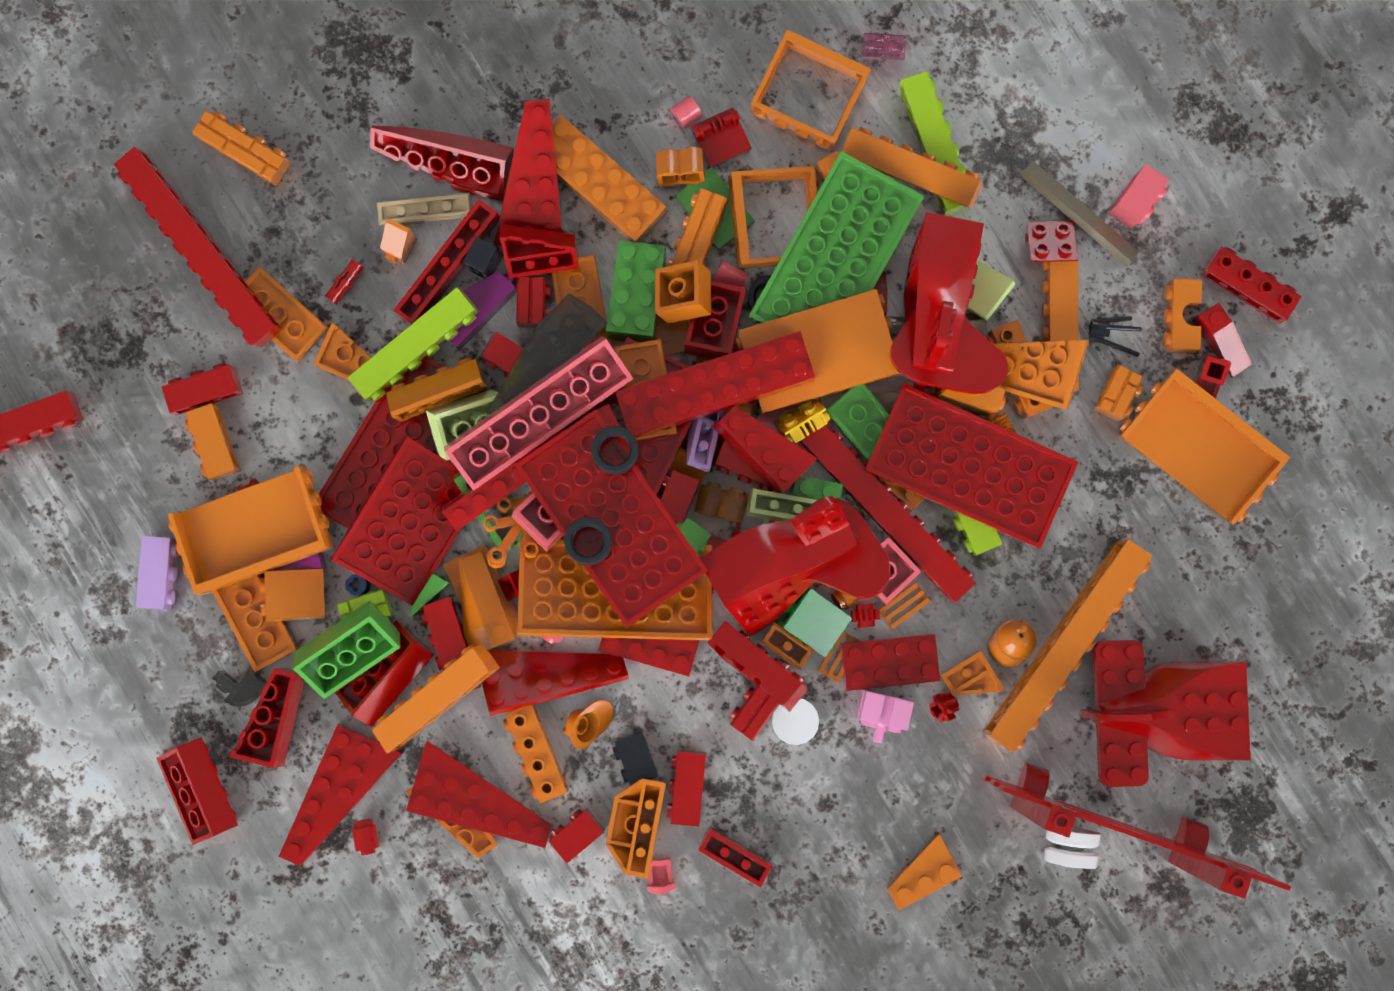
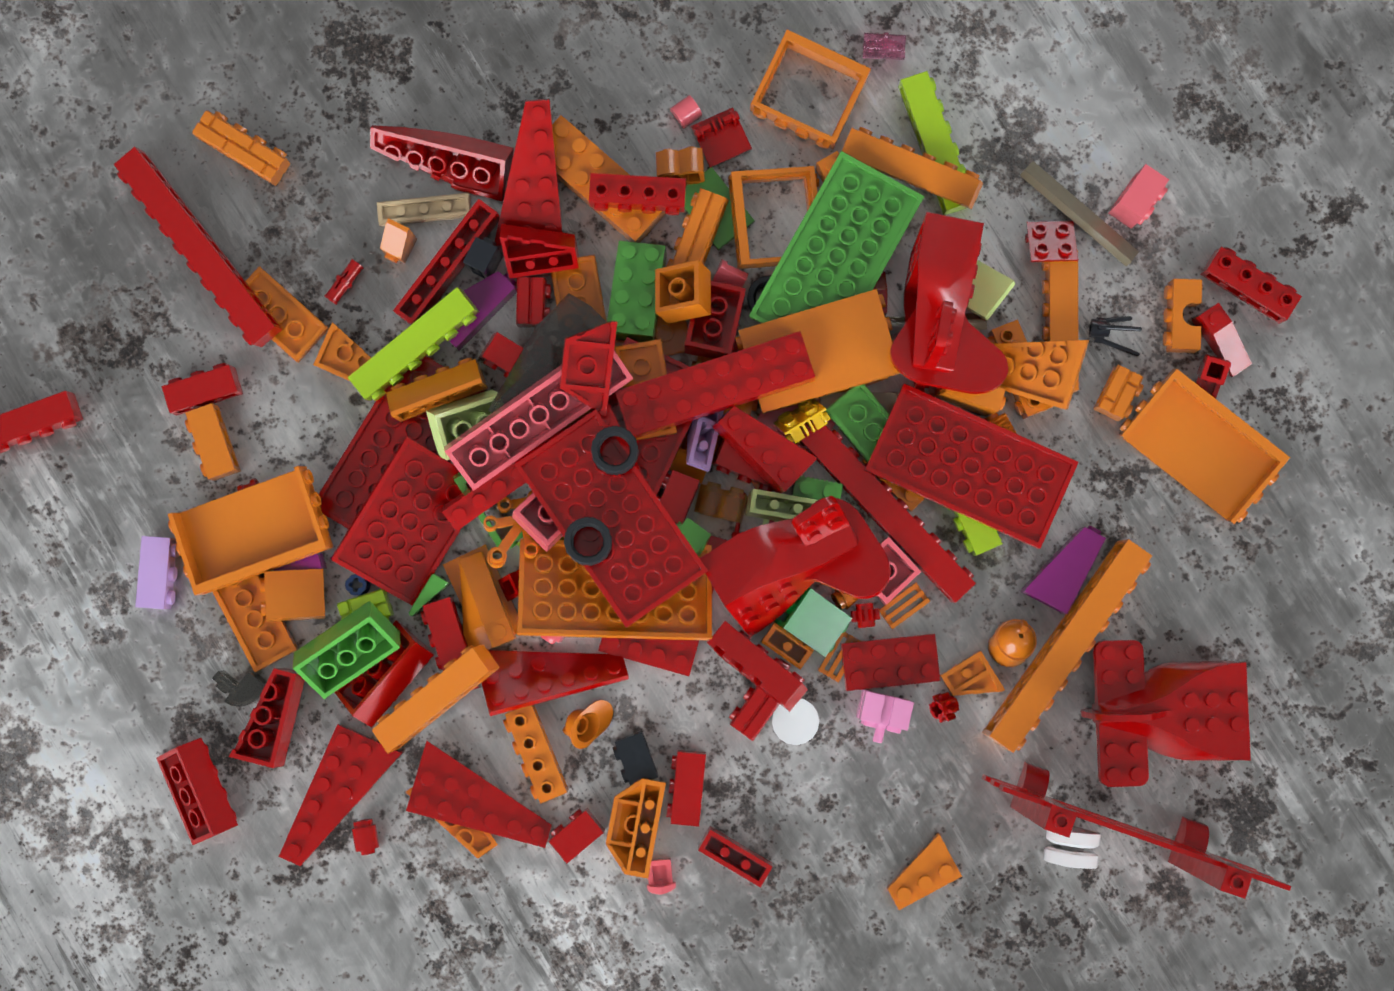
none -> red wing [559,321,617,416]
none -> red brick [589,173,686,215]
none -> magenta slope [1020,526,1106,614]

